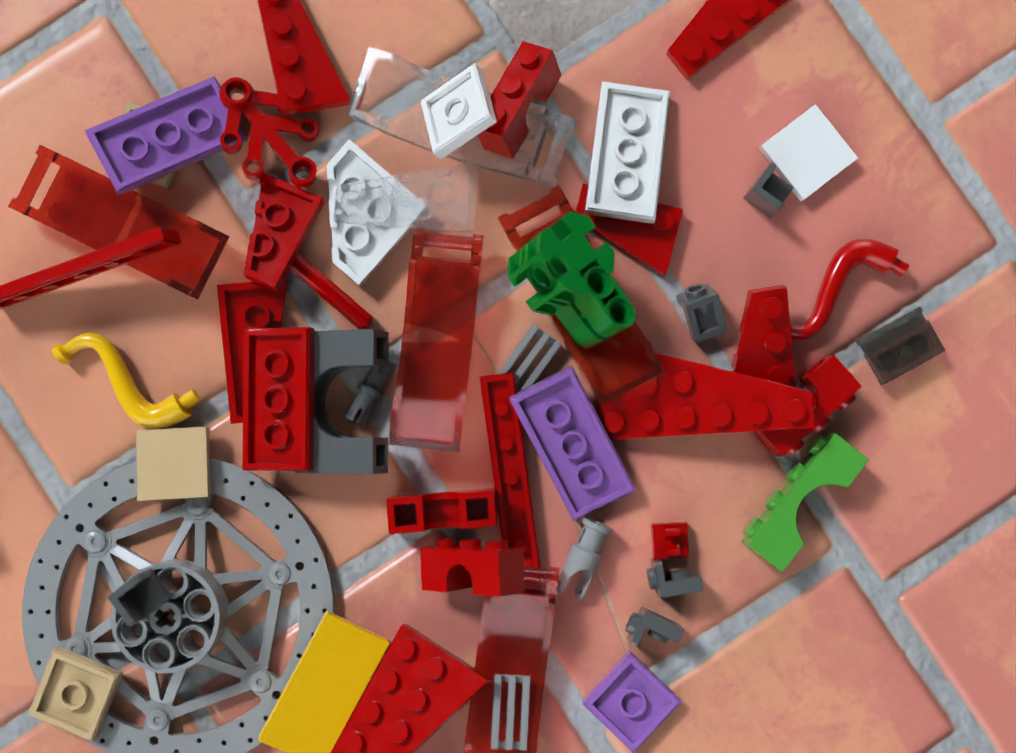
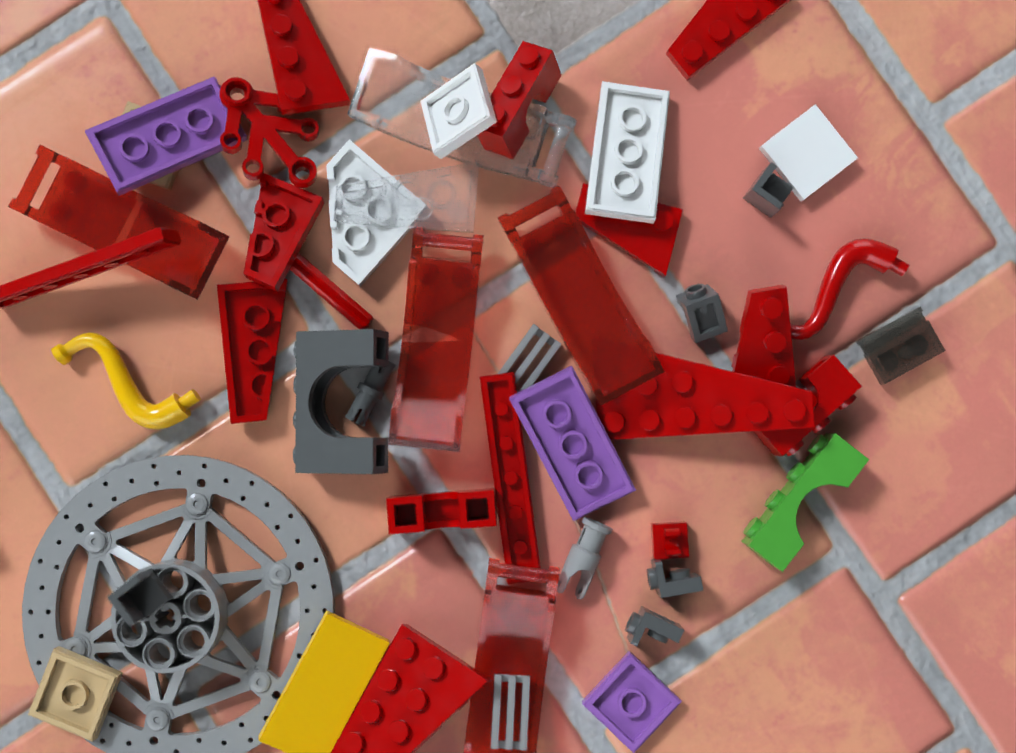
tan tile [136,427,211,501] -> none
red tile [242,327,314,471] -> none
red arch [420,538,525,597] -> none
green connector [507,211,636,348] -> none

